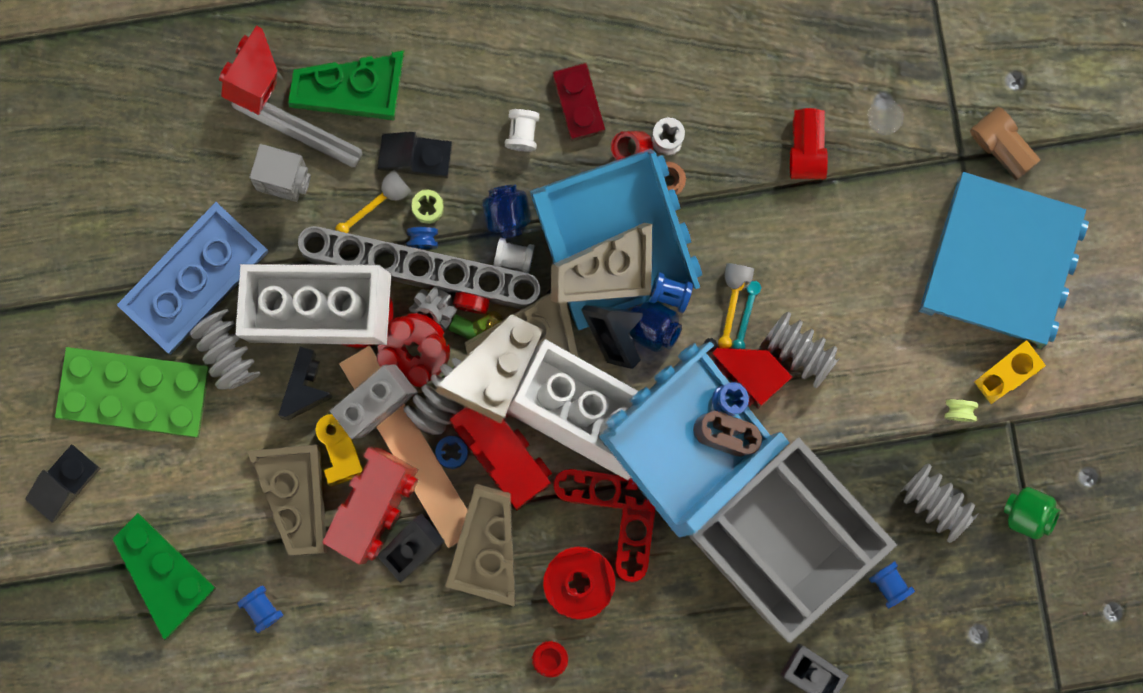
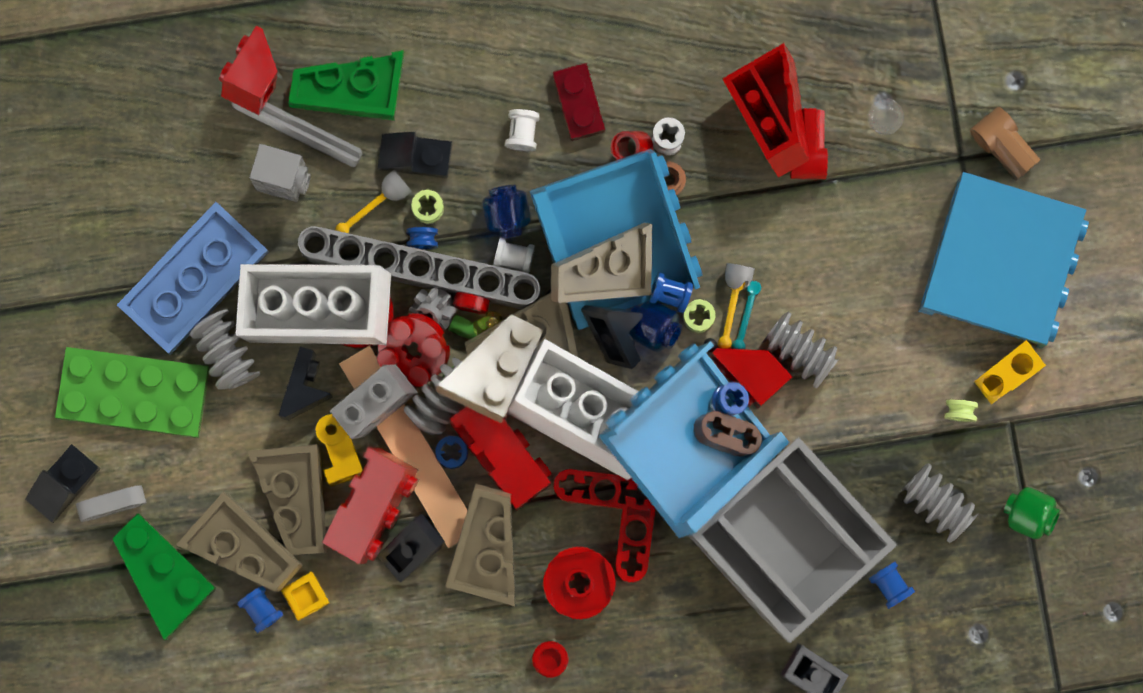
none -> light grey beam [76,485,147,522]
none -> dark tan wing [176,492,303,592]
none -> yellow tile [281,572,330,621]
none -> yellowish green bush [683,299,716,333]
none -> red wedge [722,43,809,178]

